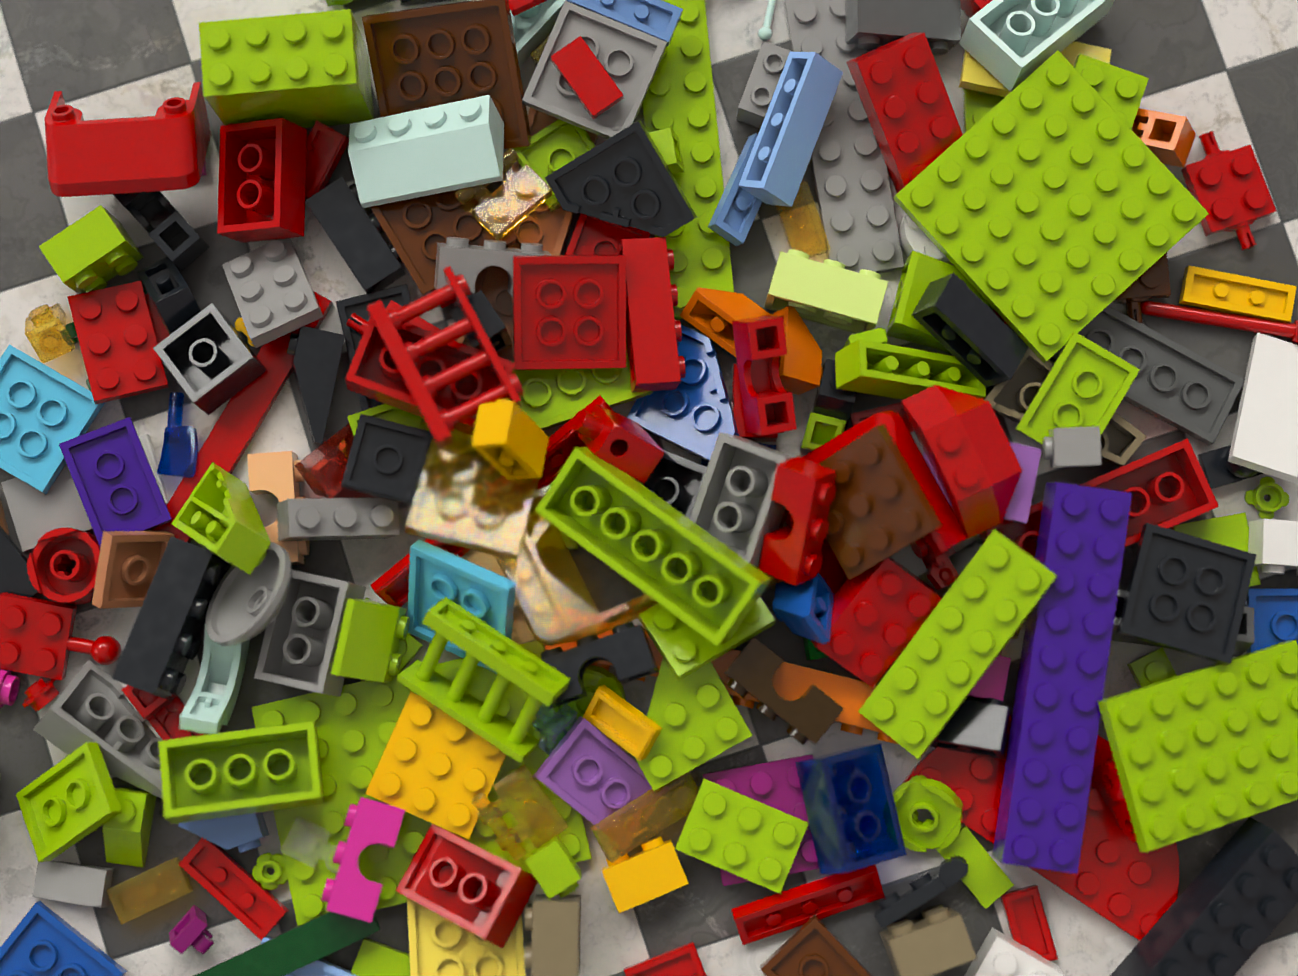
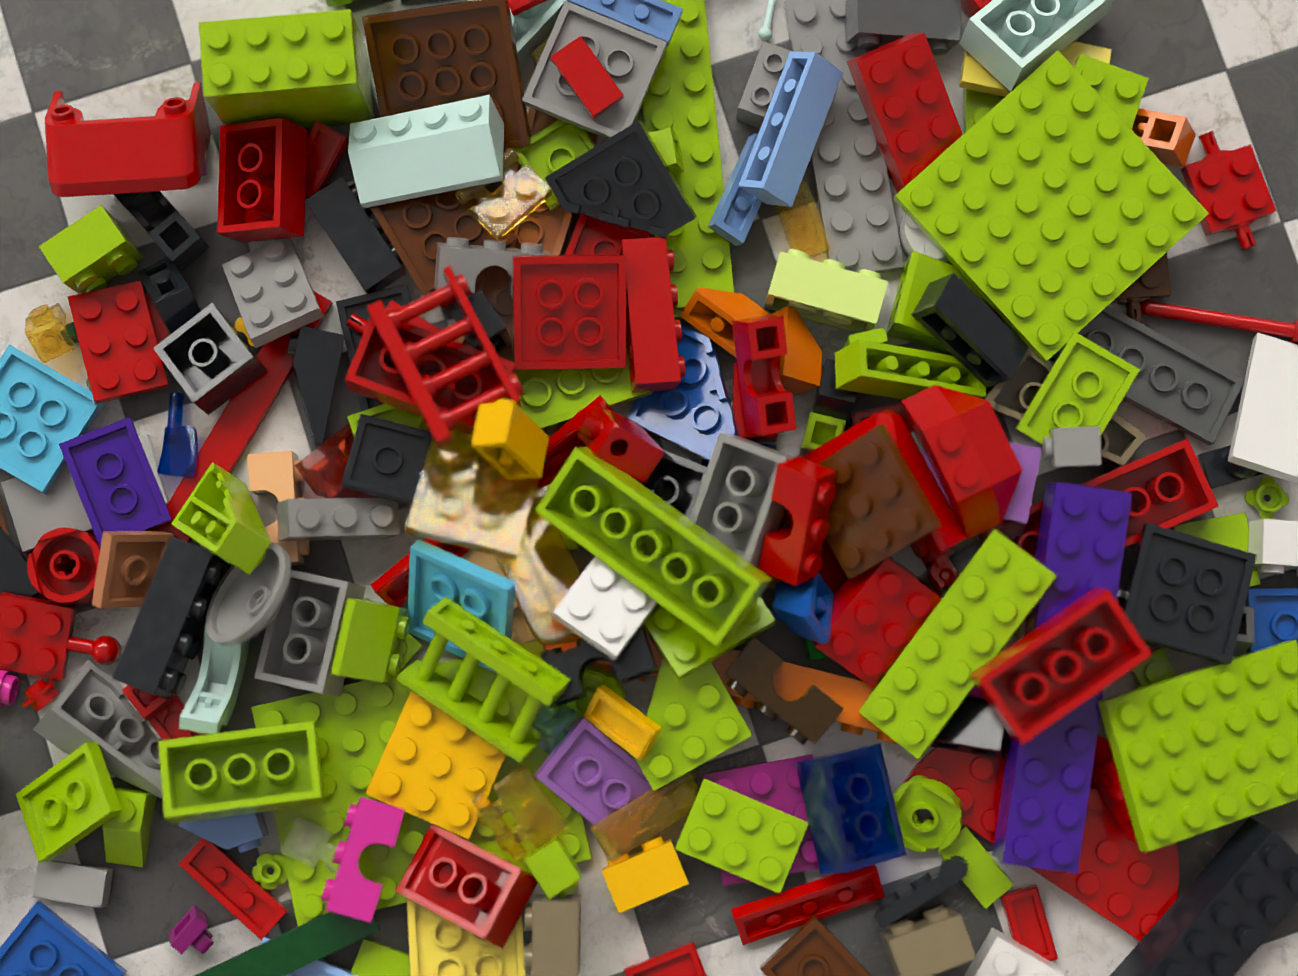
clear yellow plate [106,856,194,925] -> none
yellow plate [1179,266,1297,323] -> none
none -> white plate [552,556,658,661]
none -> red brick [969,587,1152,744]

